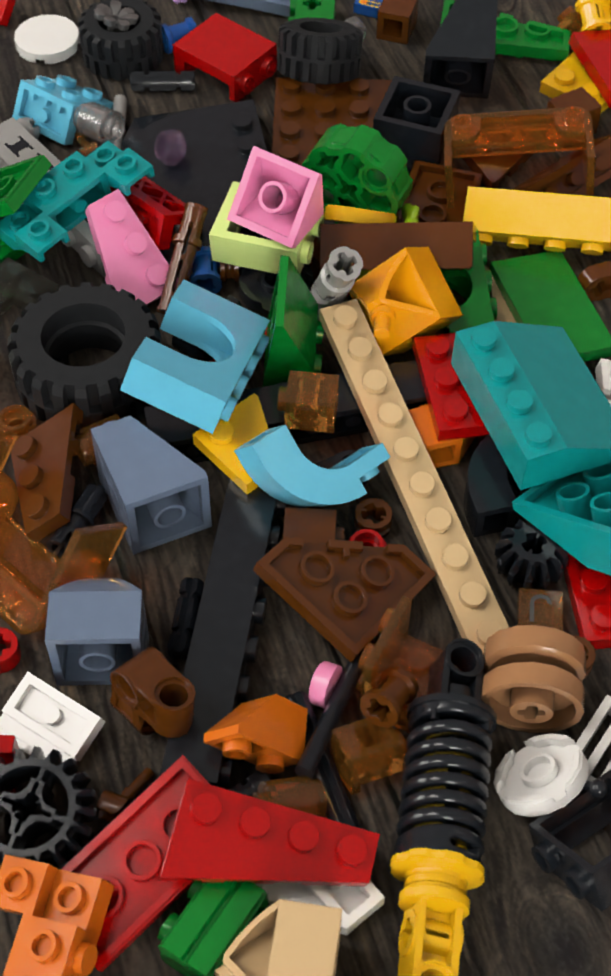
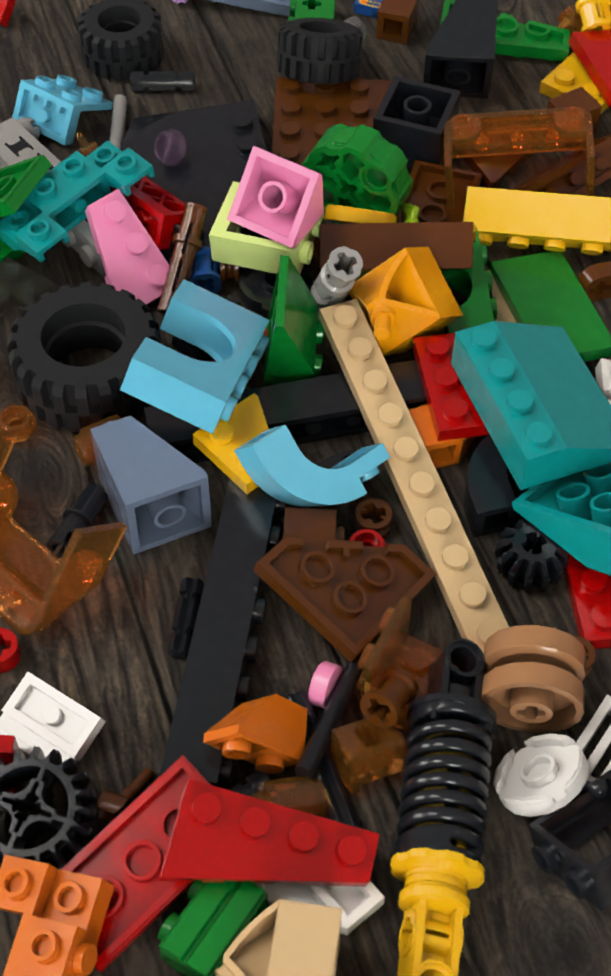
reddish brown wing [9,403,84,543] -> none
white tile [14,14,80,64] -> none
sand blue piece [45,578,149,686] -> none
clear brick [73,102,125,144] -> none
flat silver plant [94,0,139,32] -> none
reddish brown piece [110,646,196,738] -> none
blue bush [161,17,197,54] -> none
red panel [173,13,277,102] -> none
clear orange brick [277,370,339,433] -> none
clear orange tile [517,588,563,631] -> none

